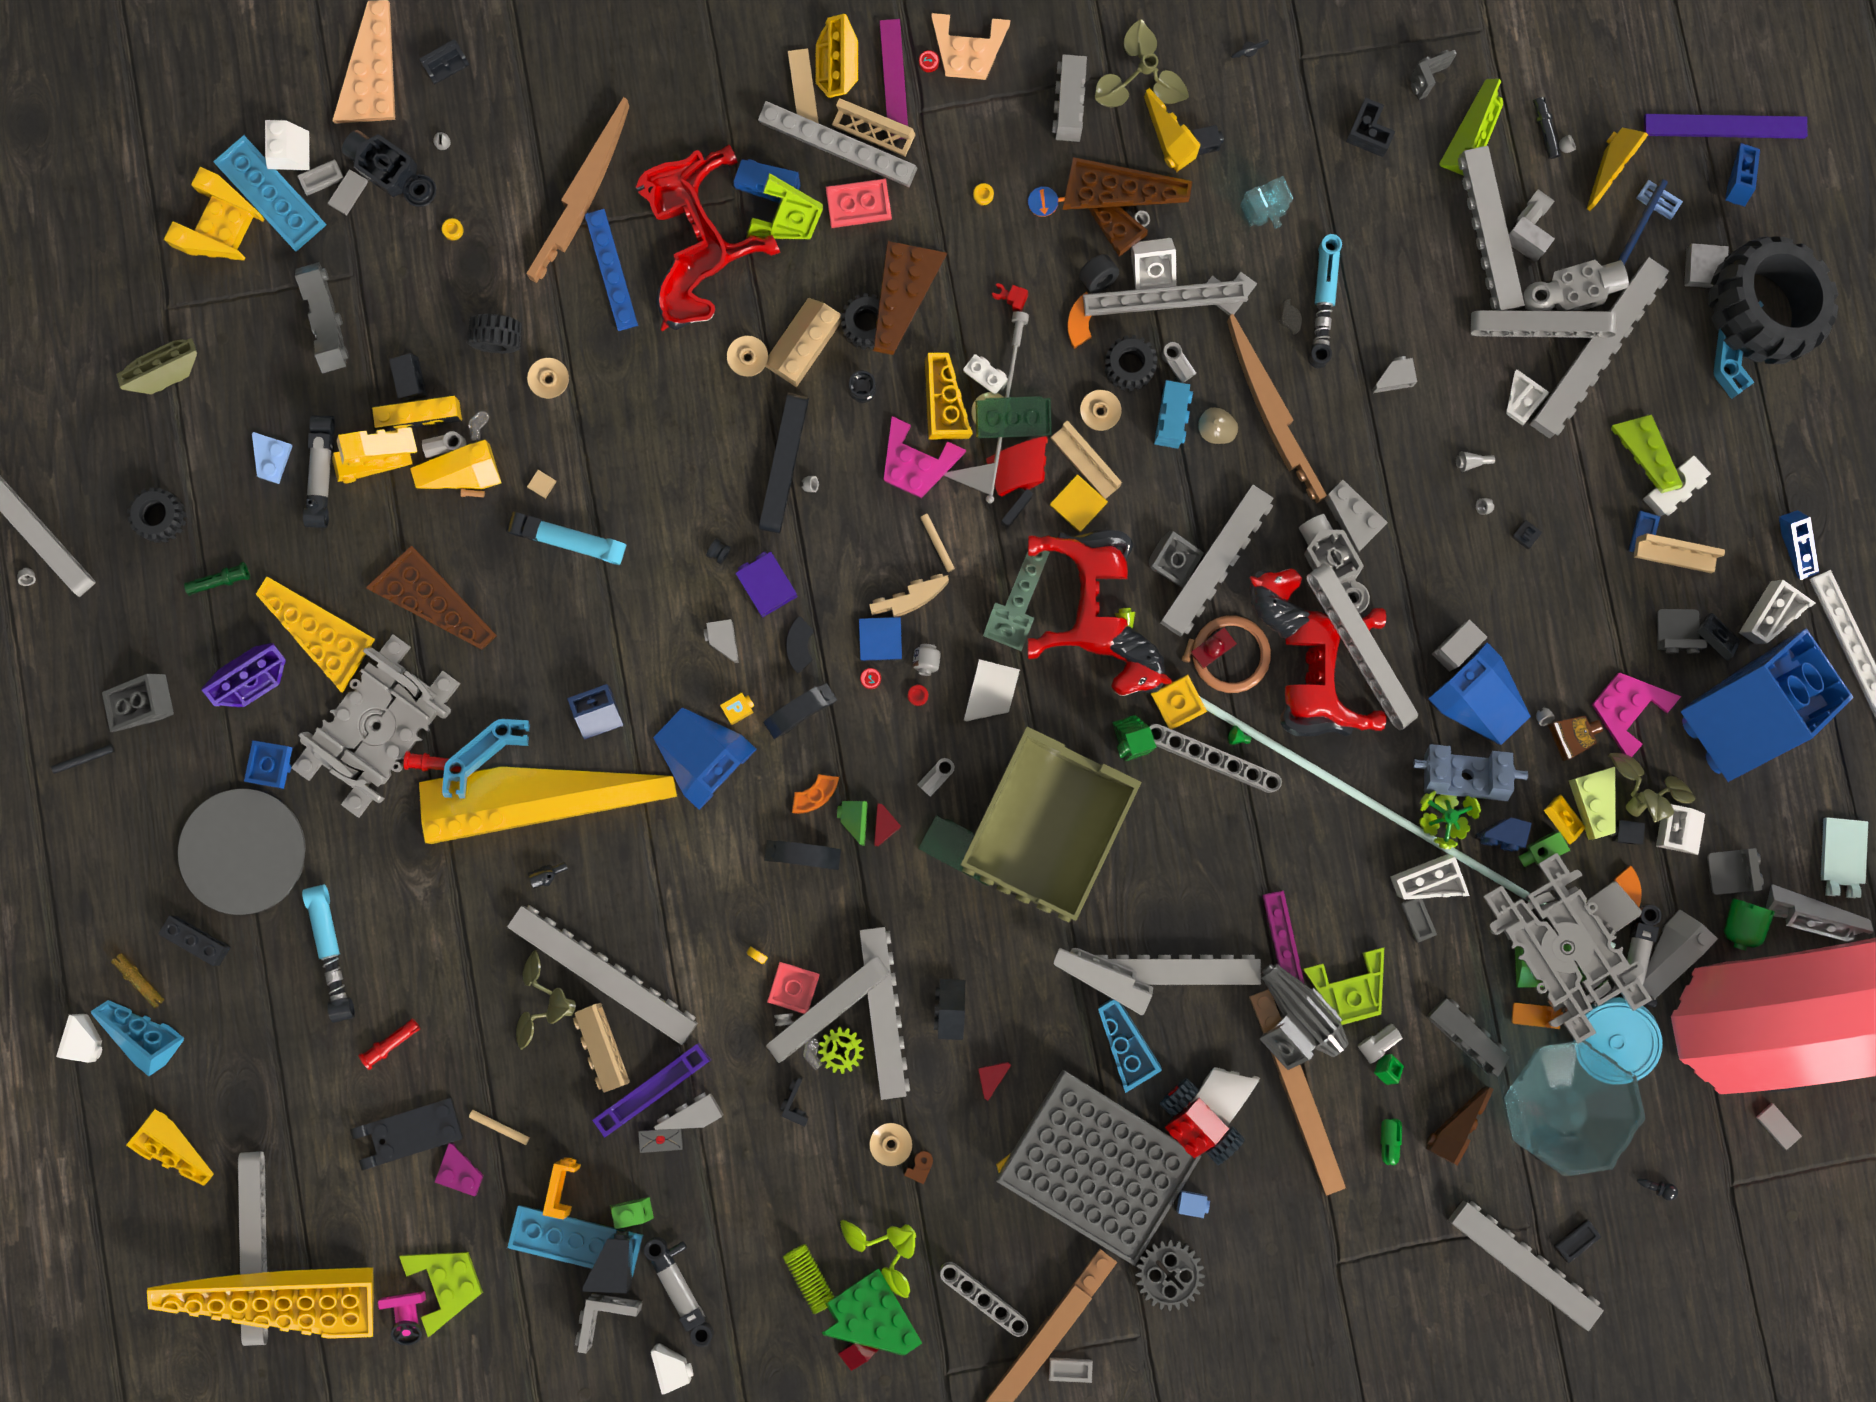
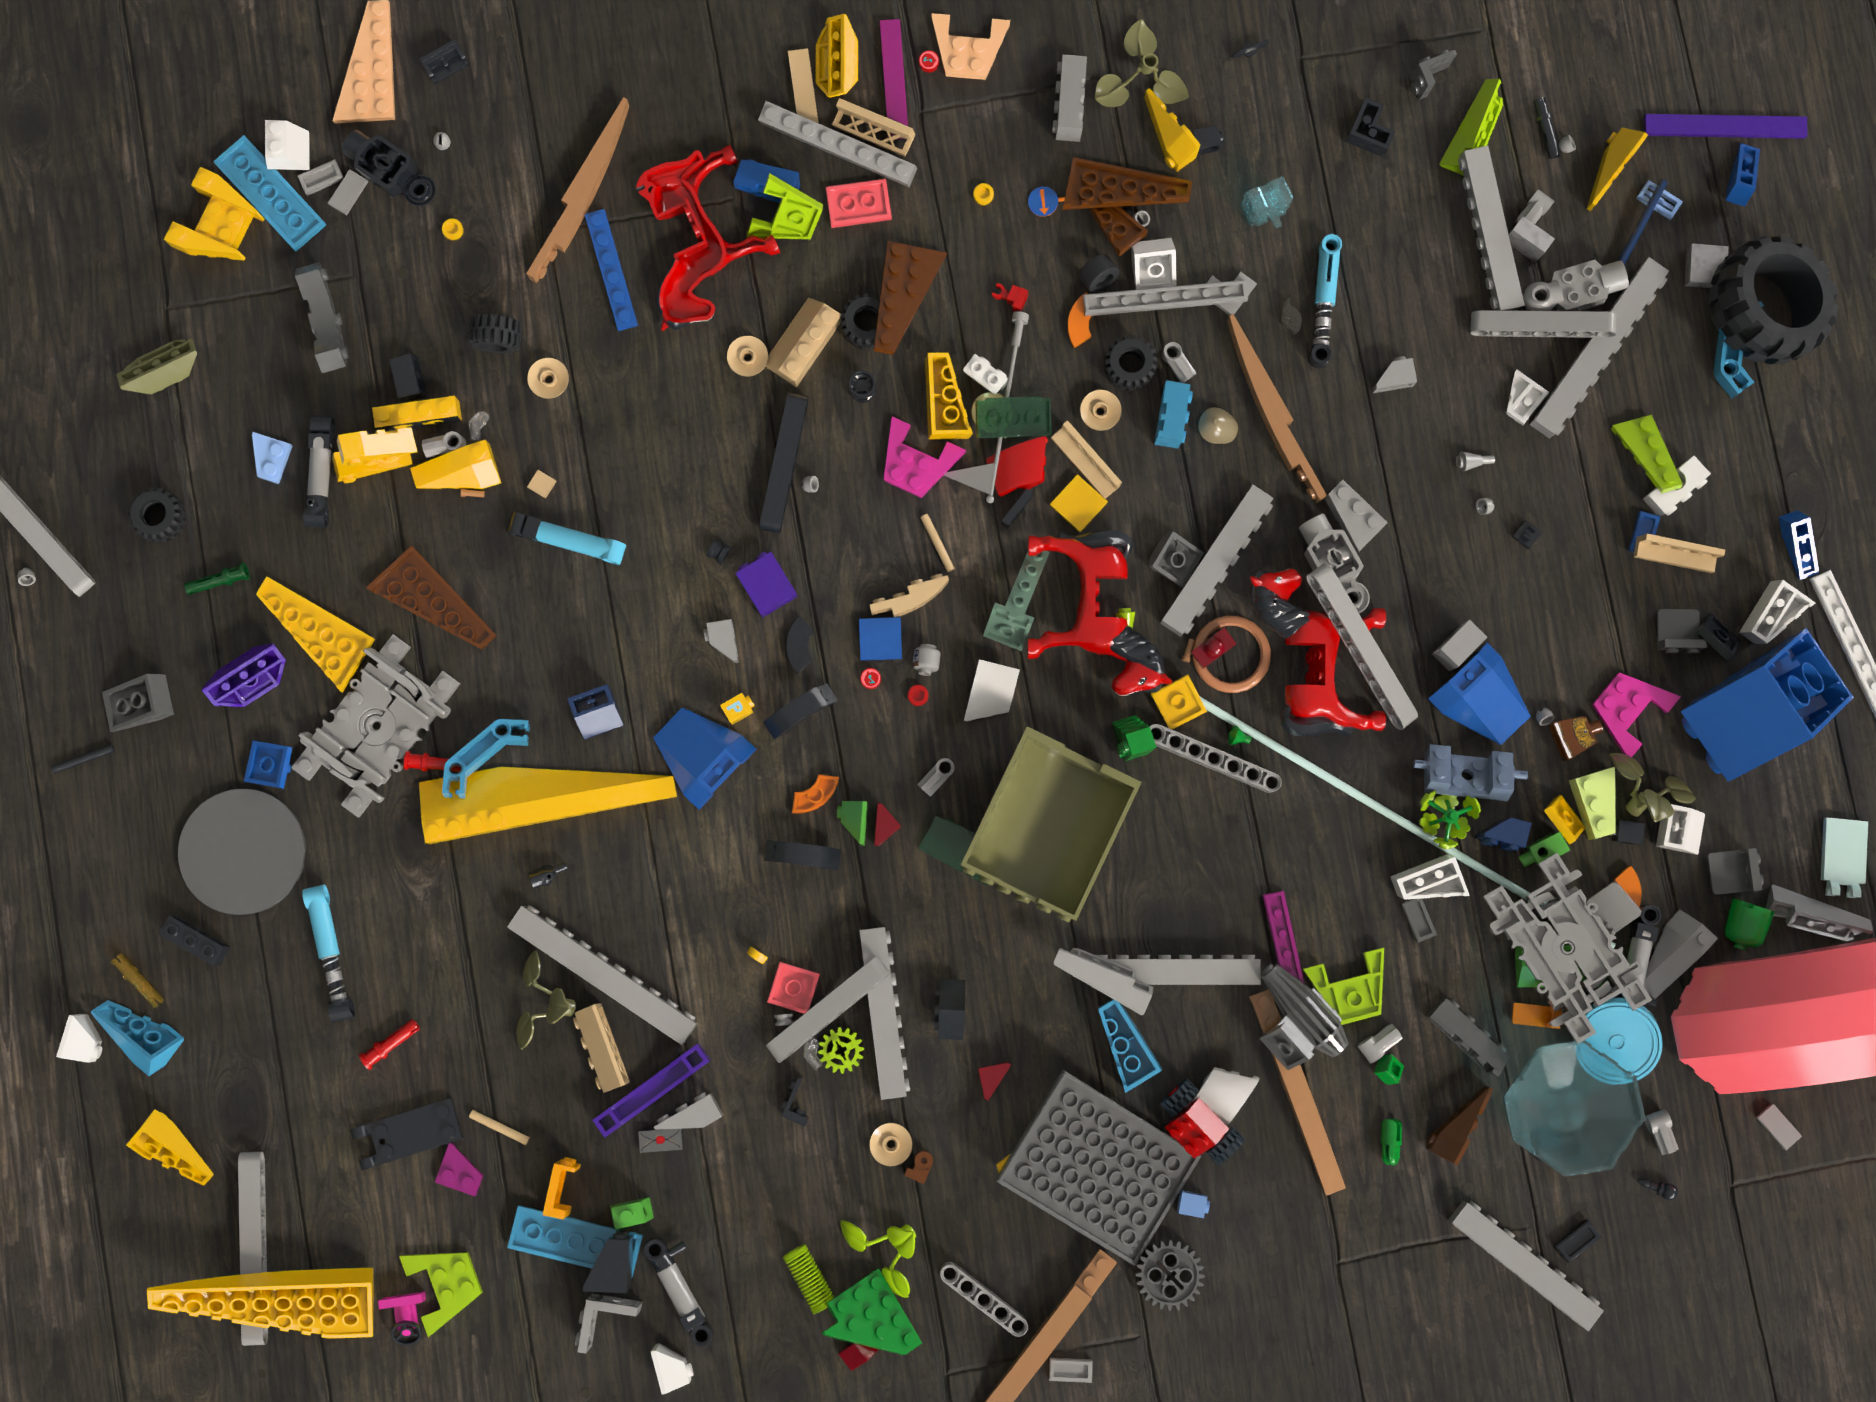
none -> light grey piece [1644,1109,1679,1155]

